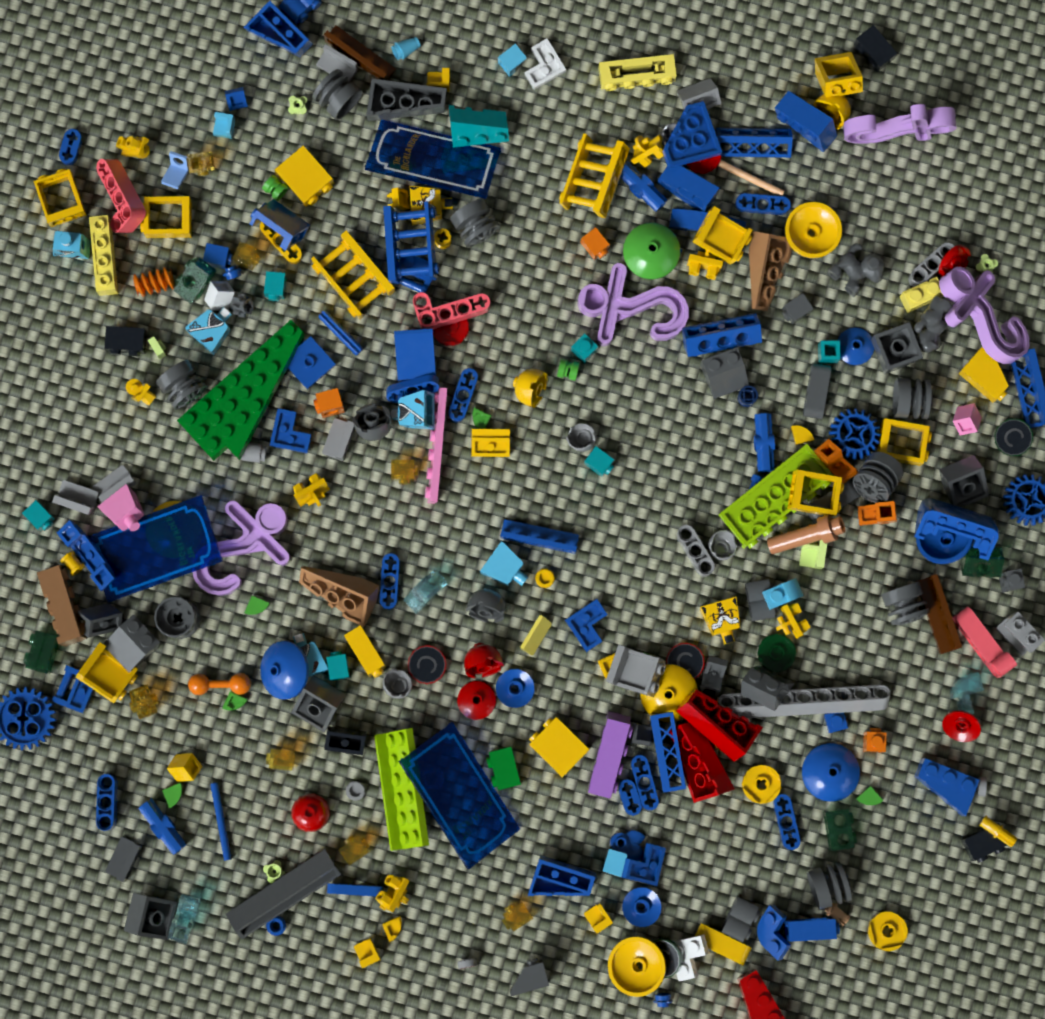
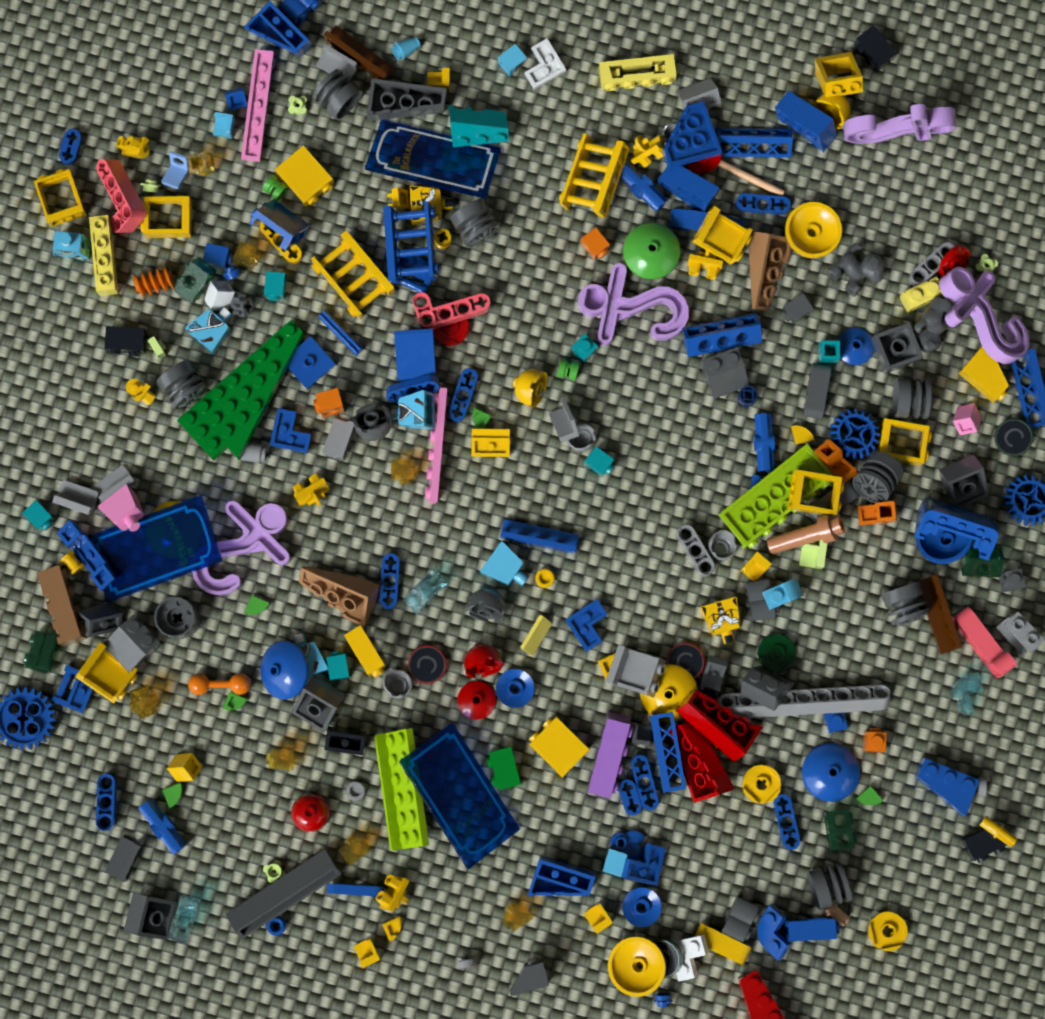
blue bar [210,782,232,861] -> none
yellow hips [776,603,811,639] -> none
red dish [942,711,981,742] -> none
none -> yellowish green plate [140,179,161,192]
none -> bright pink plate [241,49,274,162]
none -> light grey panel [548,397,579,443]
none -> yellow panel [740,552,772,582]

